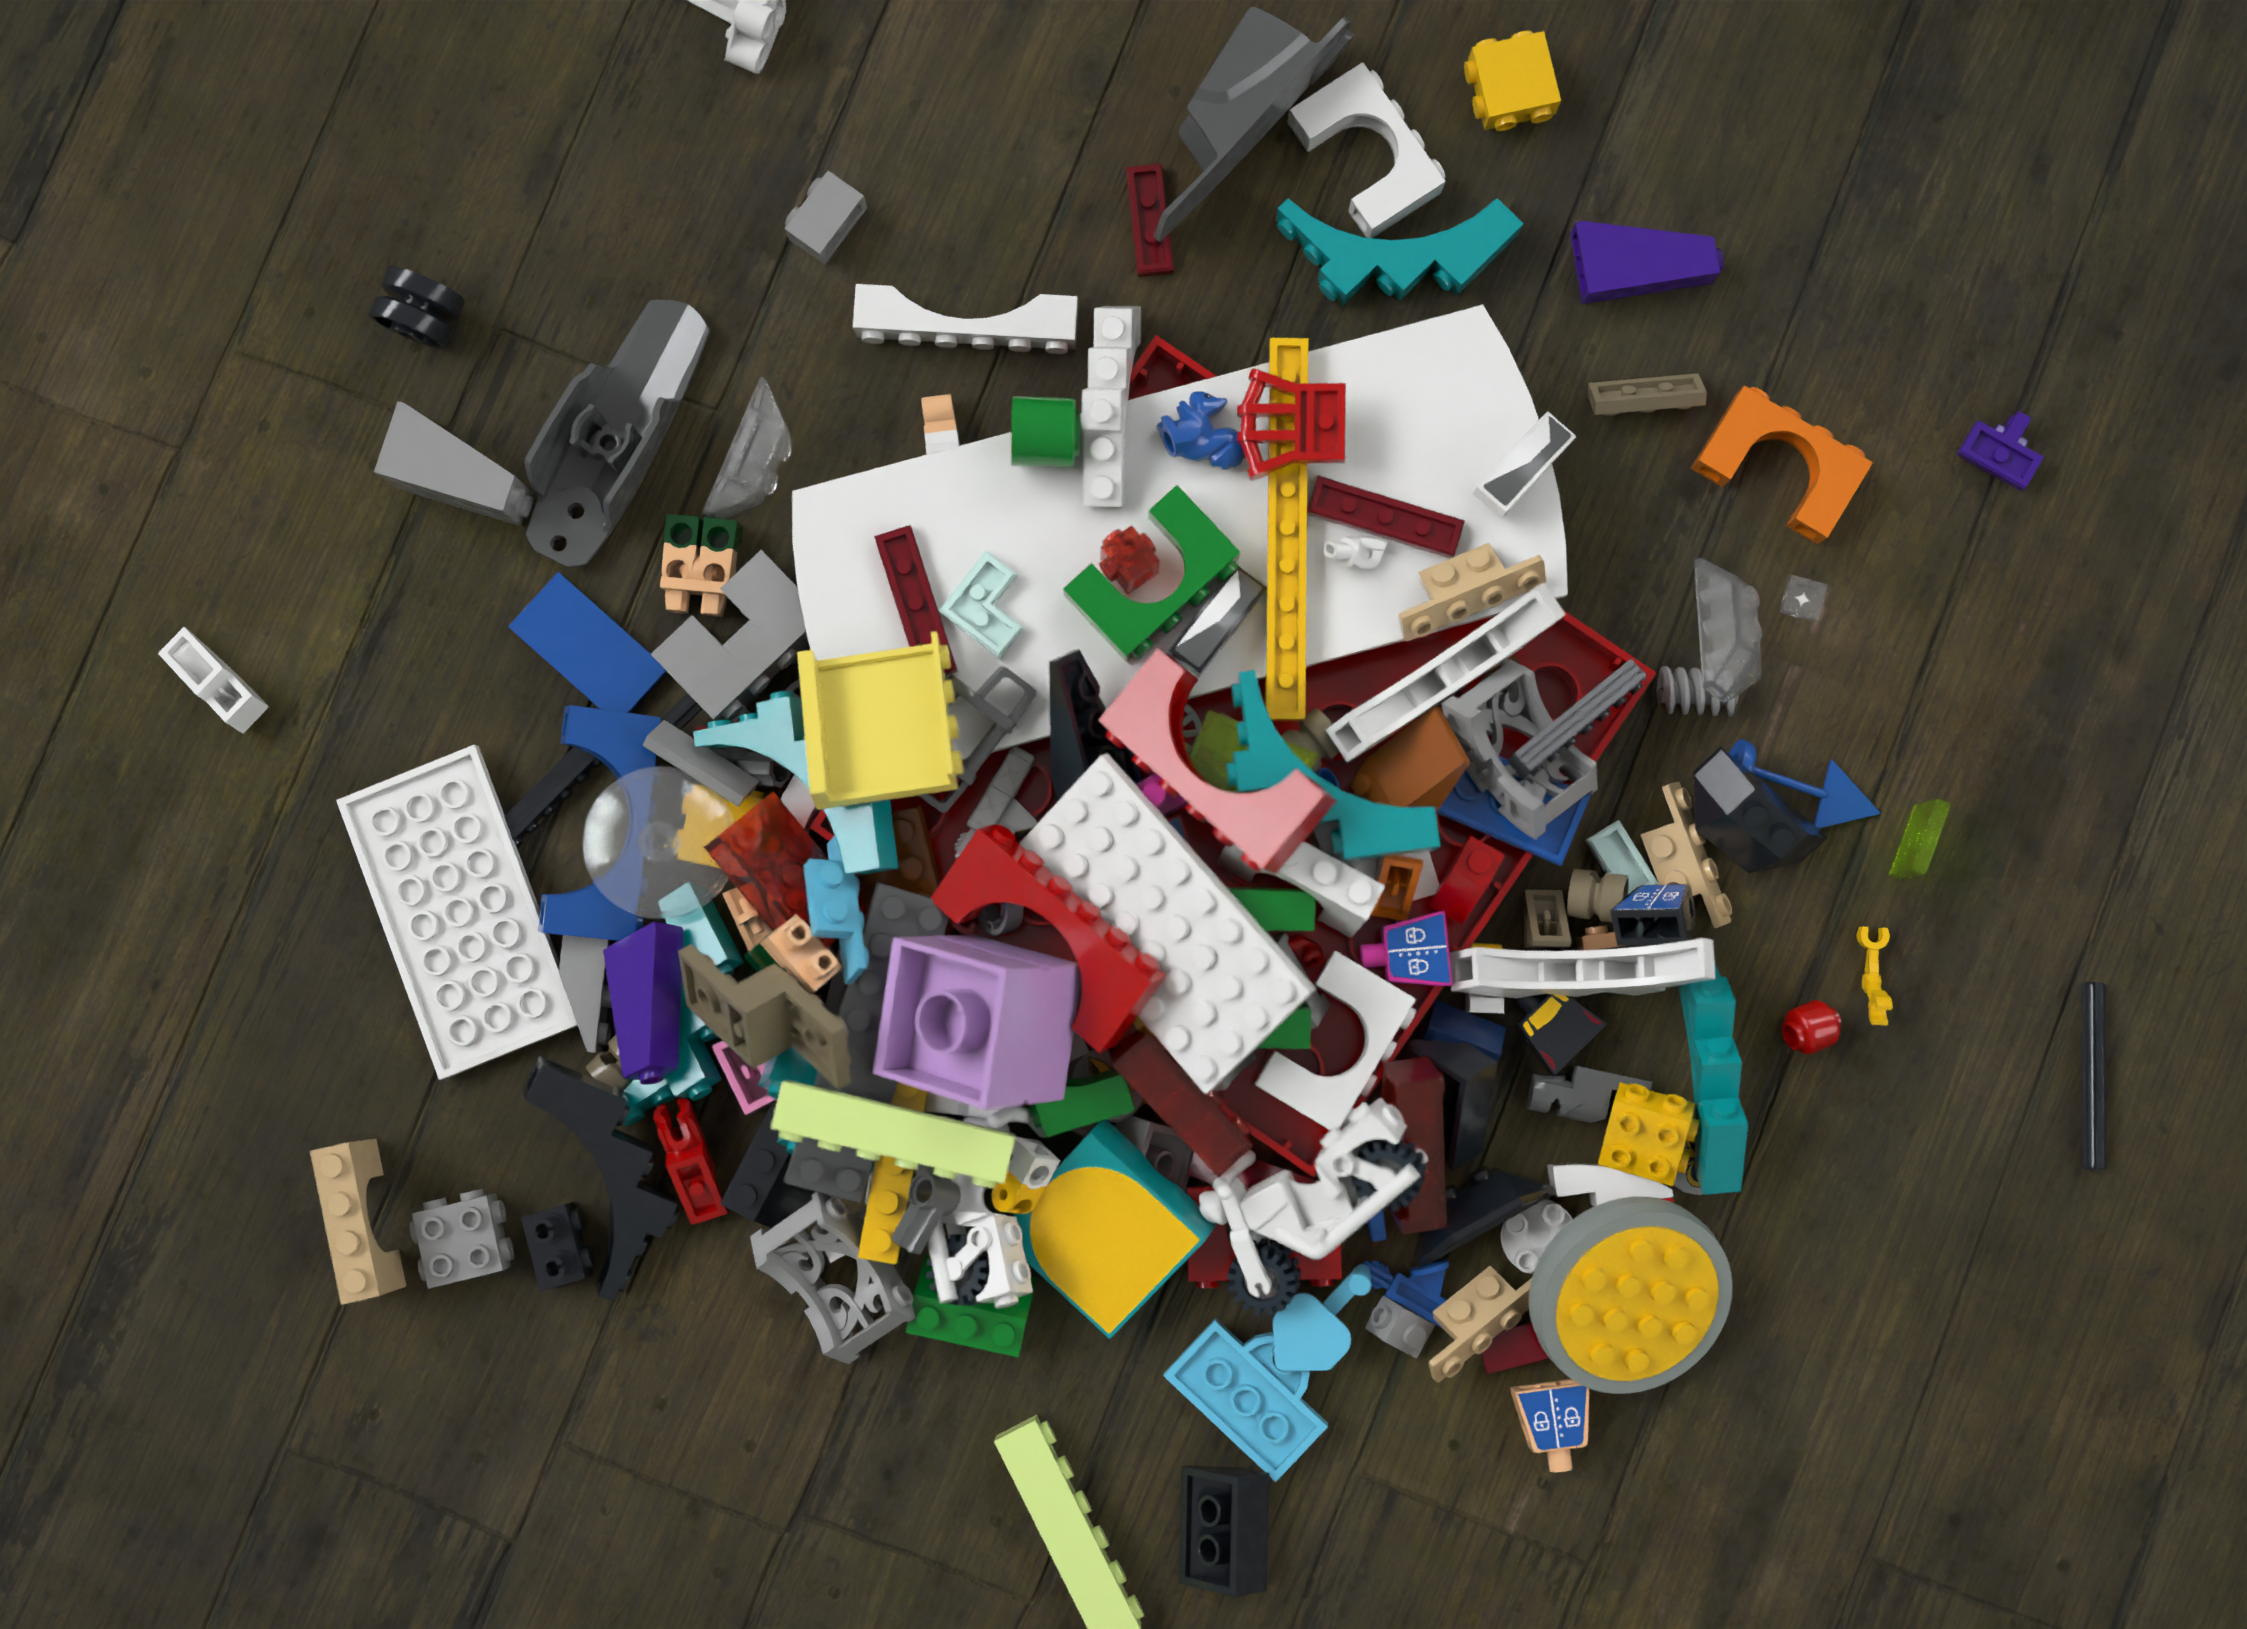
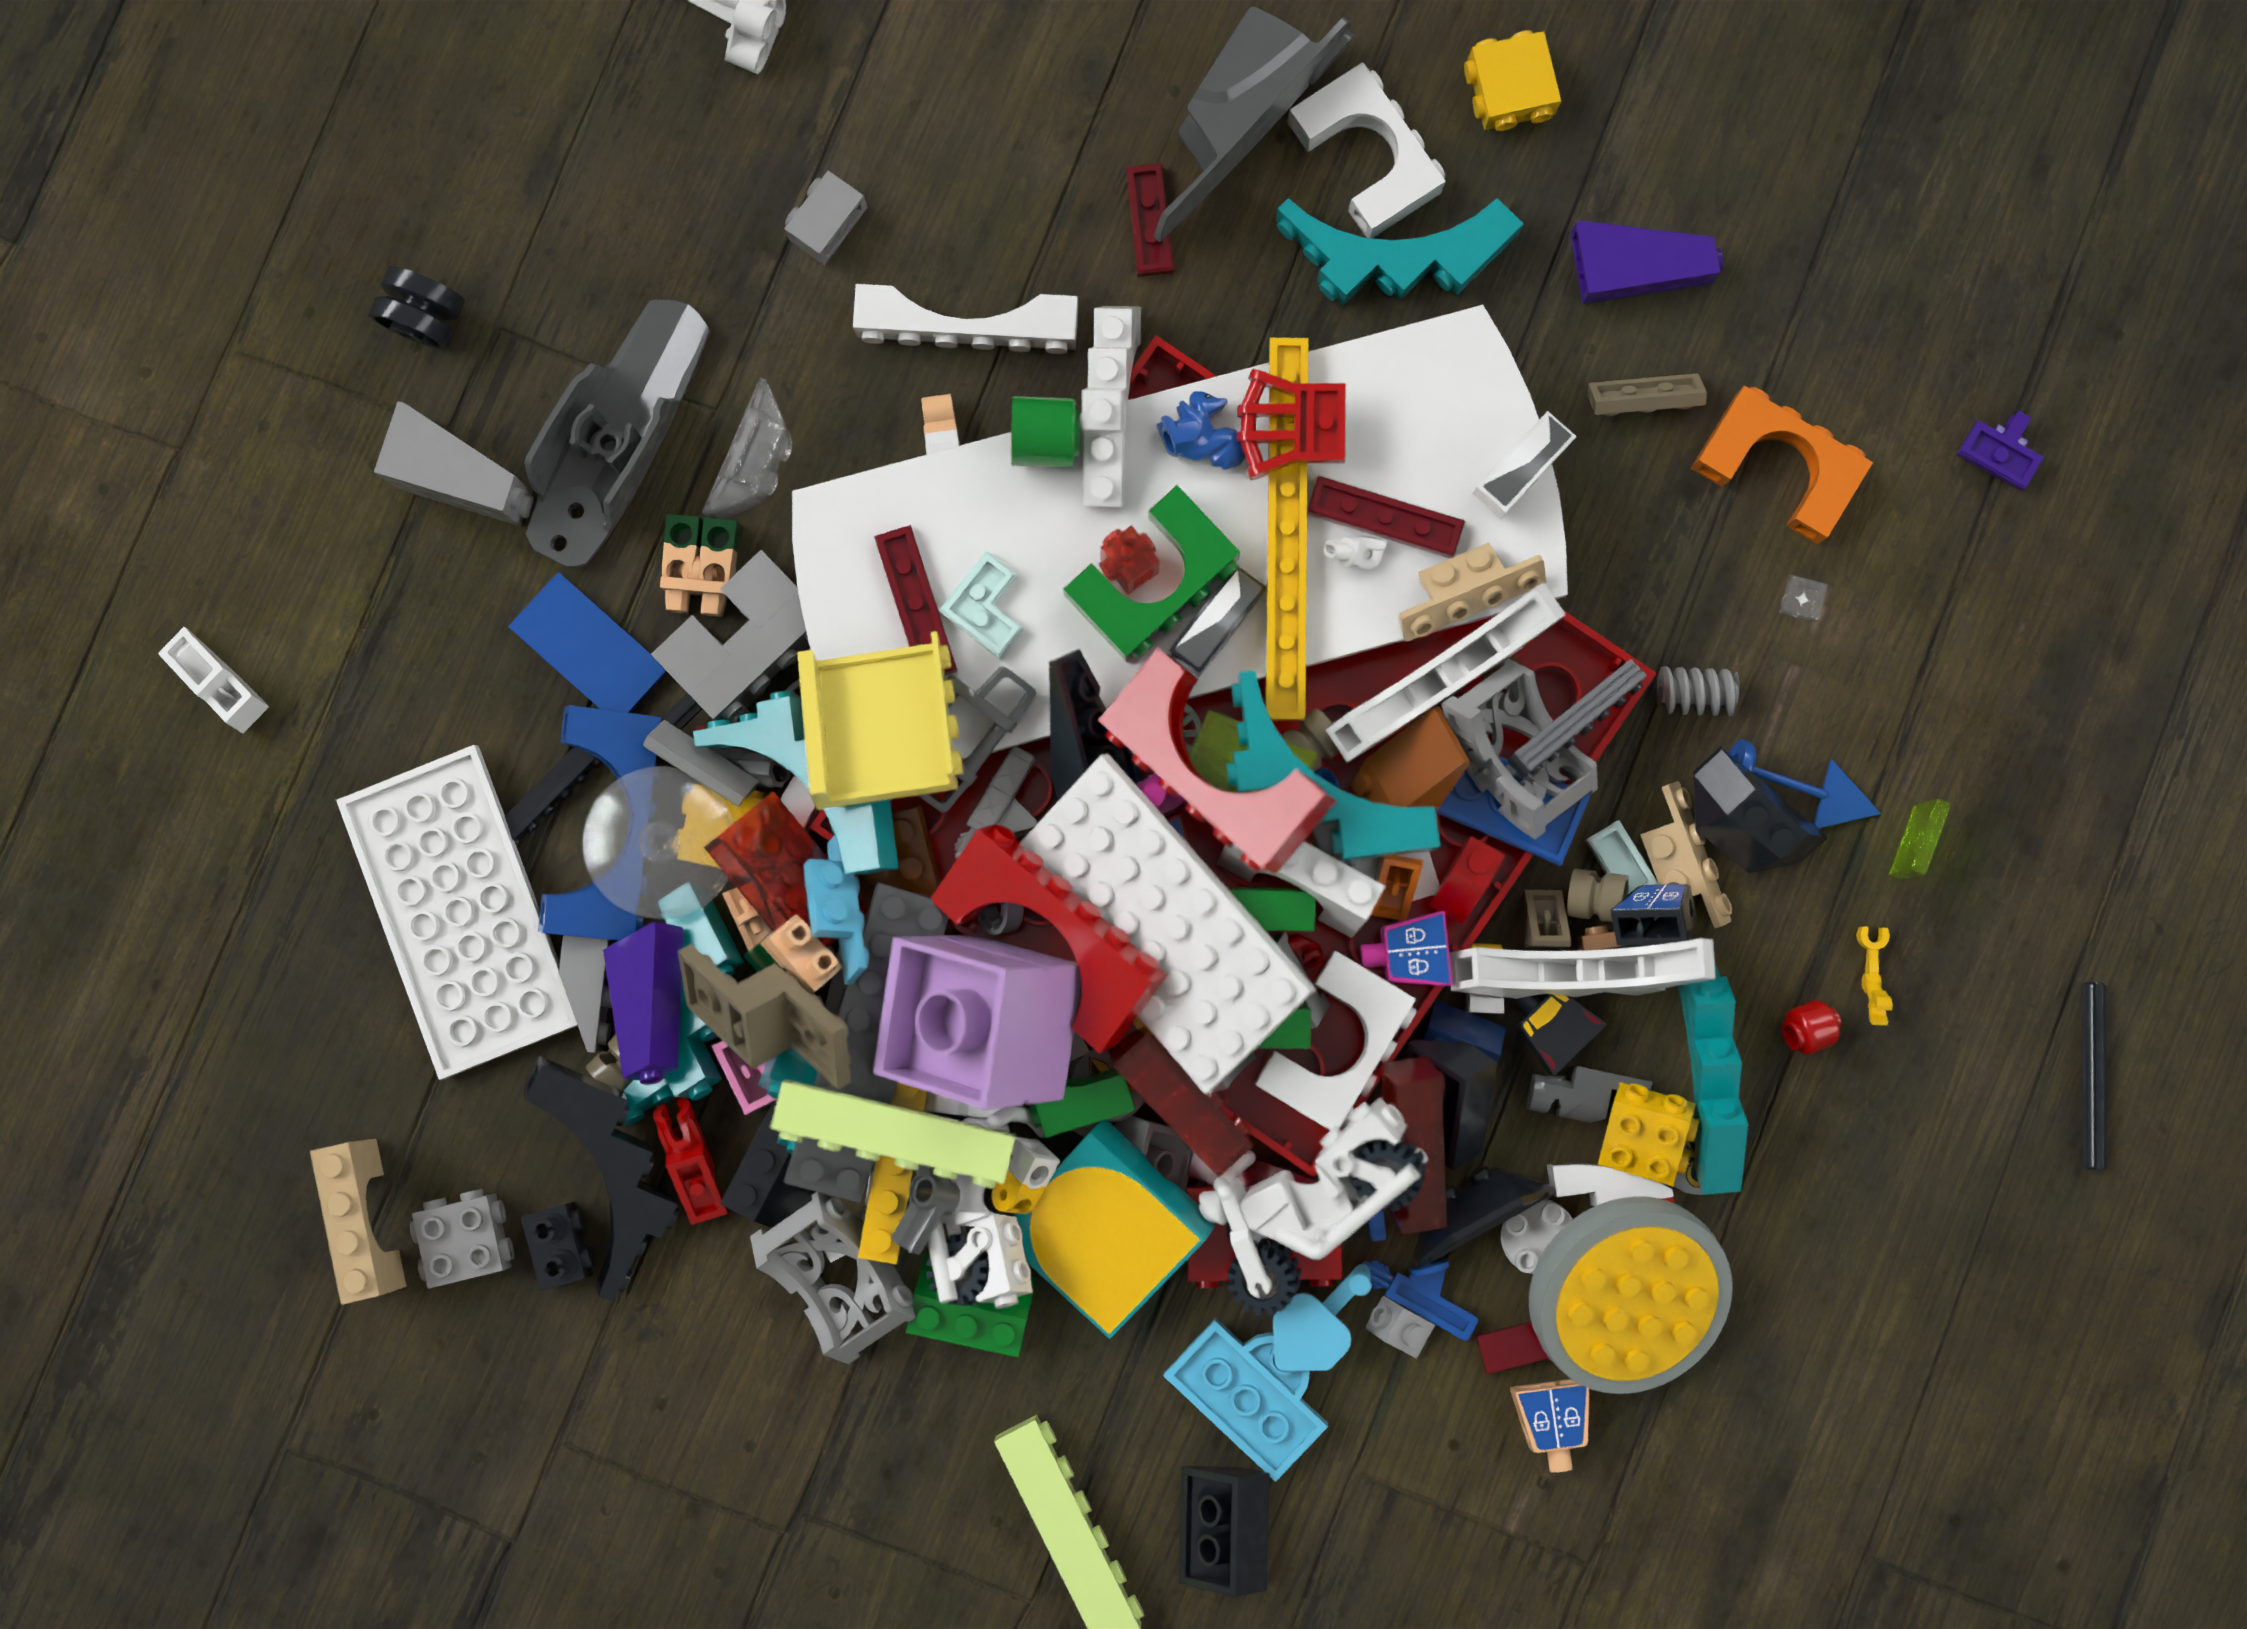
tan bracket [1429,1266,1532,1383] -> none
clear wedge [1694,557,1762,703] -> none

